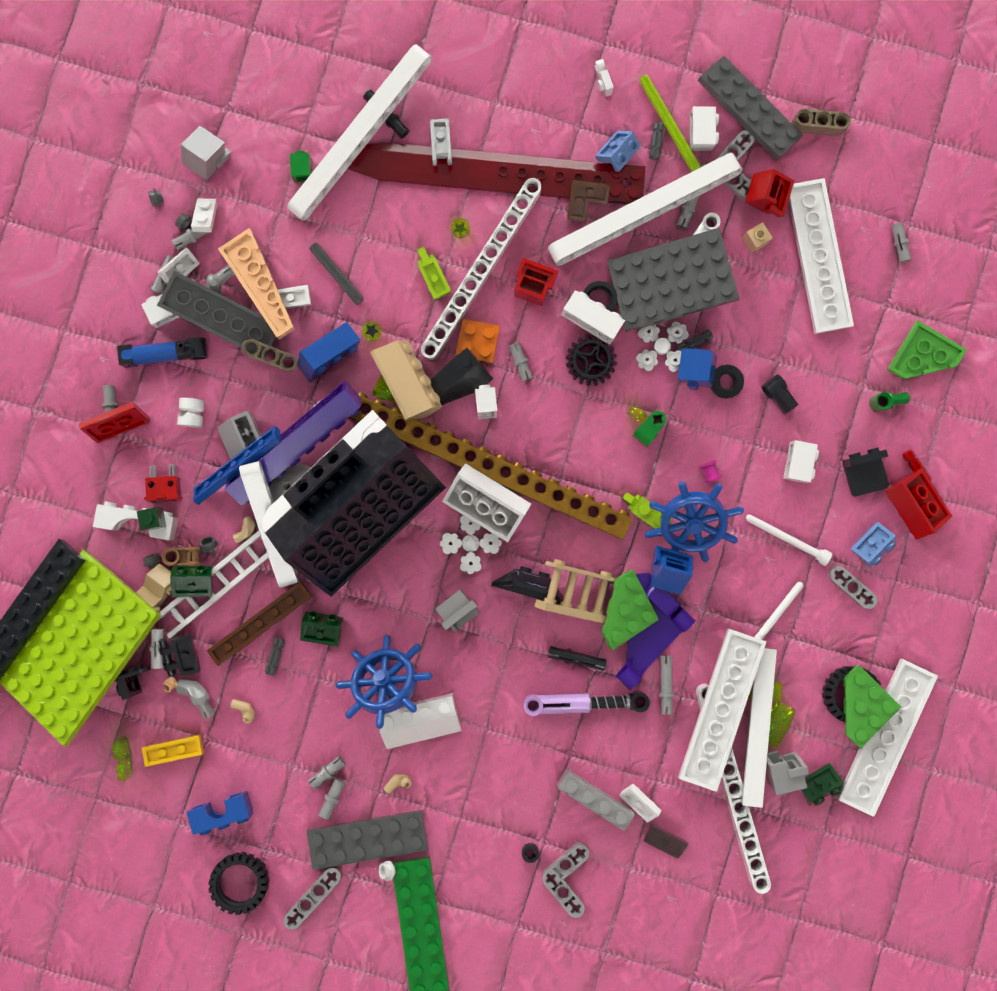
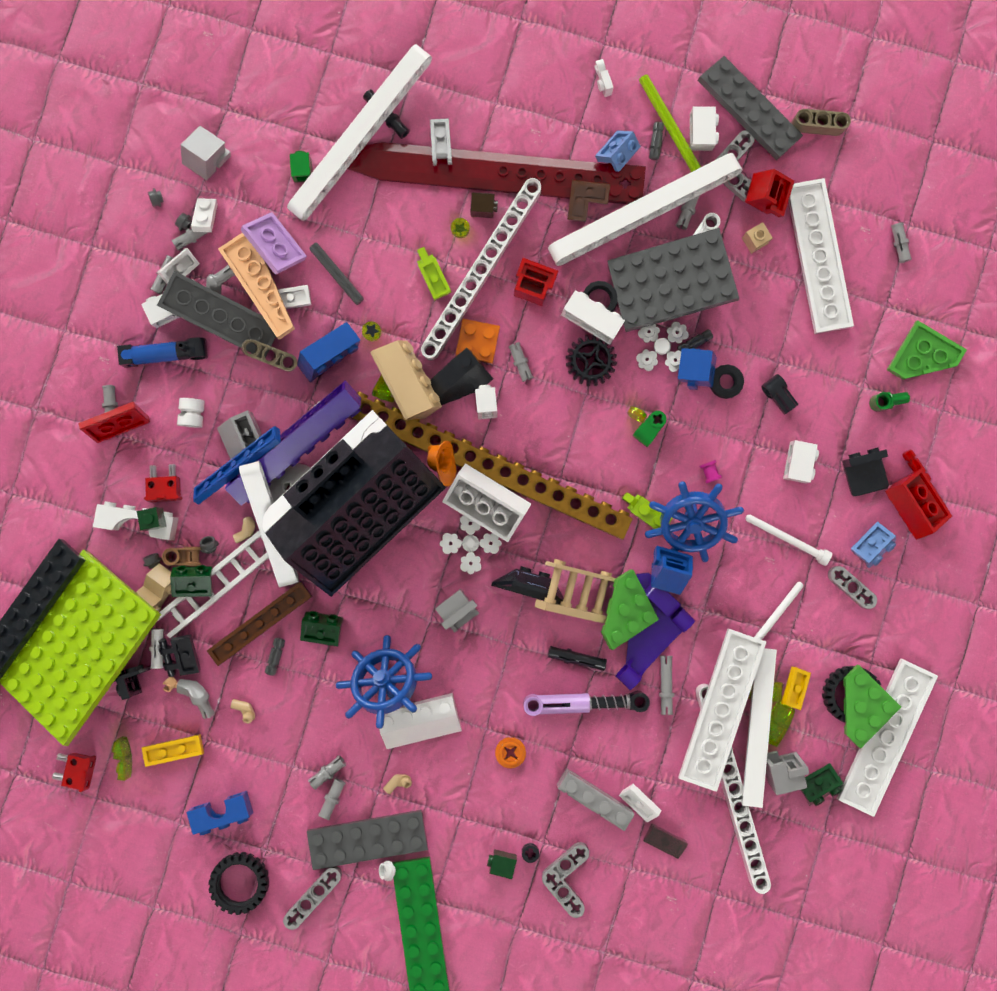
none -> red piece [52,753,96,792]
none -> lavender plate [241,212,307,275]
none -> orange piece [427,441,457,487]
none -> dark brown brick [470,192,498,218]
none -> dark green brick [487,849,517,879]
none -> orange gear [495,737,526,769]
none -> yellow plate [781,667,811,710]

